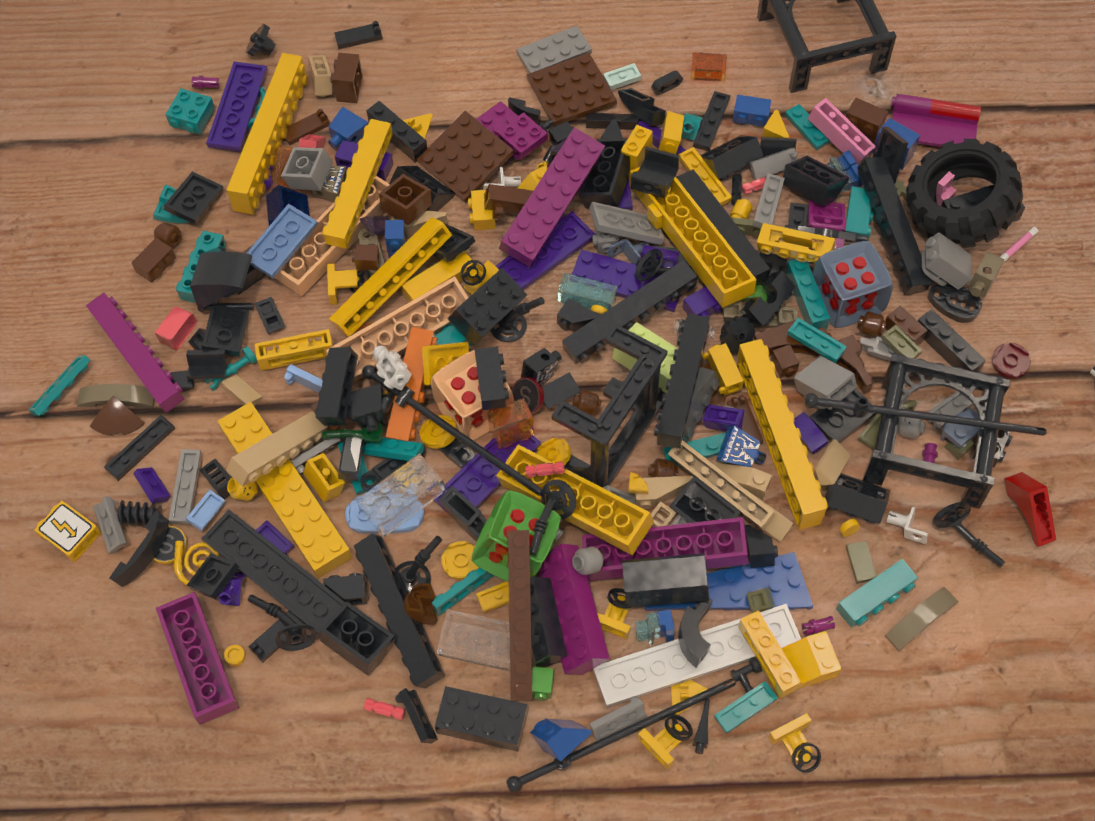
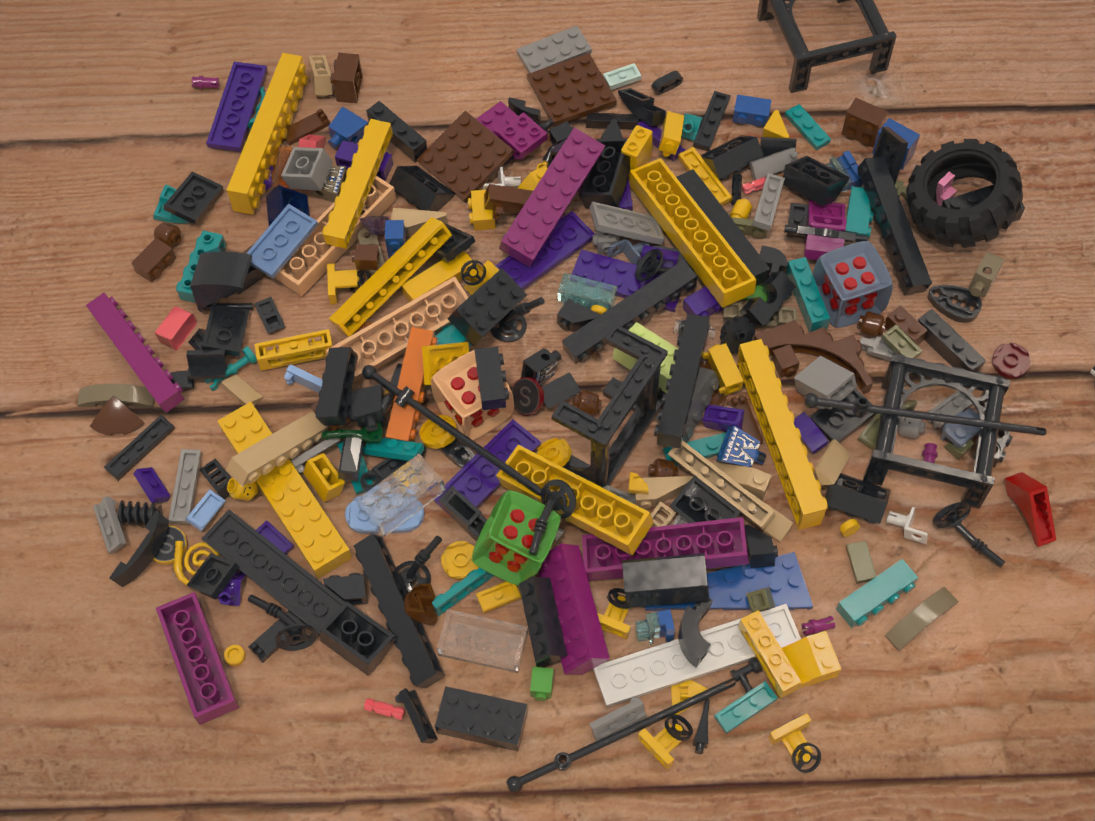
teal plate [28,355,90,416] -> none
panel [34,500,102,563] -> none
teal brick [165,88,215,134] -> none
black plant [246,24,276,56] -> none
black hinge [334,21,382,49] -> none
white brick [373,346,412,390] -> none
reddish brown brick [379,174,432,225] -> none
yellow piece [403,113,433,139] -> none
clear orange brick [488,398,534,449] -> none
reddish brown plate [508,530,532,701] -> none
coral axle [525,461,565,477] -> none
blue slope [530,718,592,762] -> none
light grey head [572,547,604,575] -> none
black panel [631,146,680,198] -> none
yellow tile [647,203,663,230] -> none
clear orange brick [690,52,727,82] -> none
yellow brick [757,223,836,264] -> none
teal plate [787,318,847,364] -> none
bright pink brick [807,98,876,165] -> none
magenta door [891,93,981,147] -> none
light grey brick [922,232,972,290] -> none
bright pink bar [1000,227,1038,263] -> none

